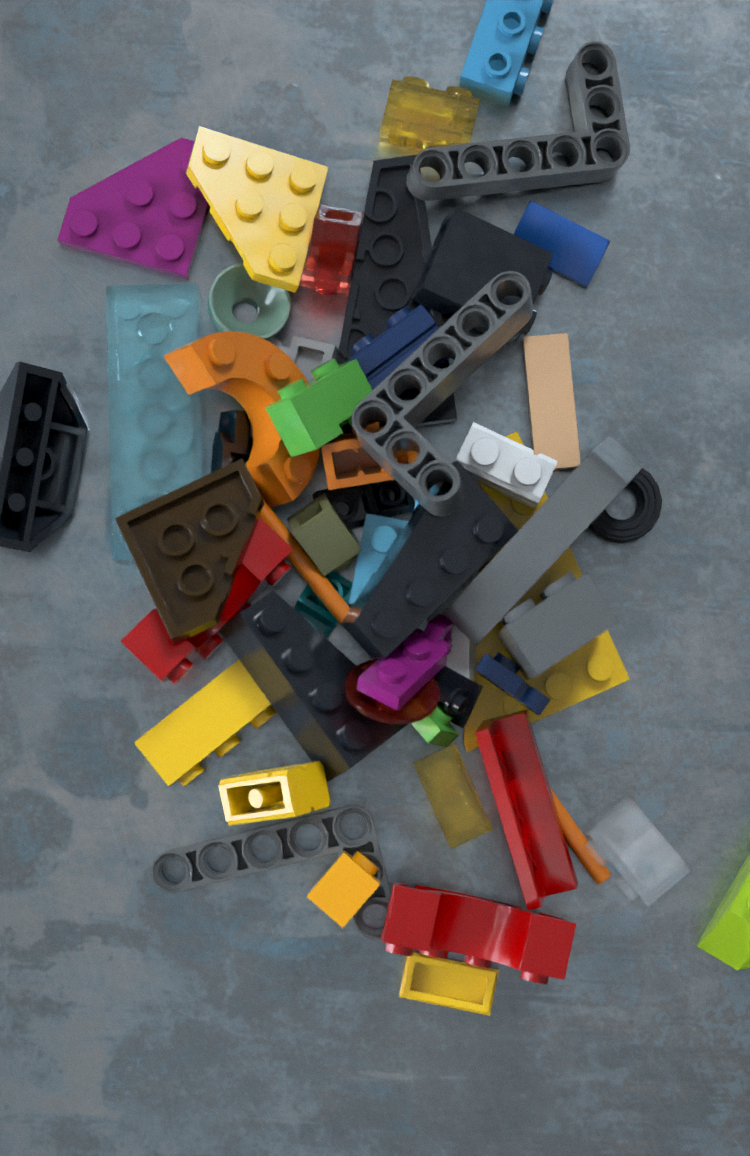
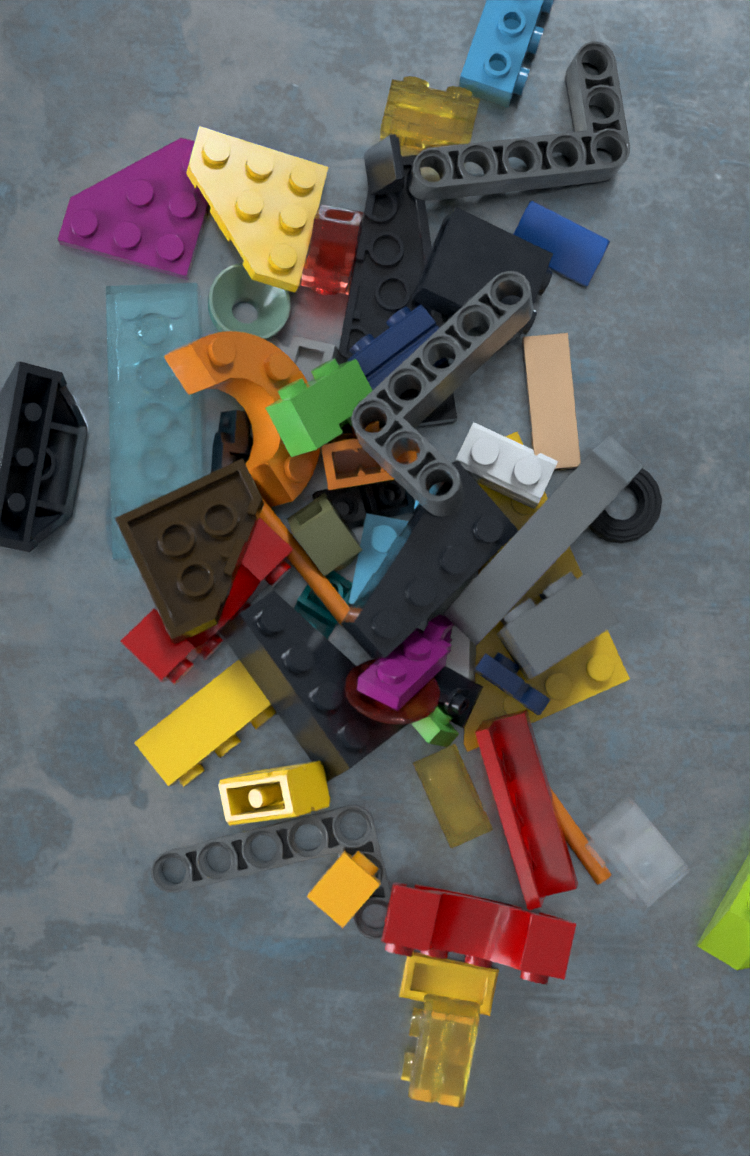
none -> black slope [364,134,405,196]
none -> clear yellow brick [401,994,480,1108]

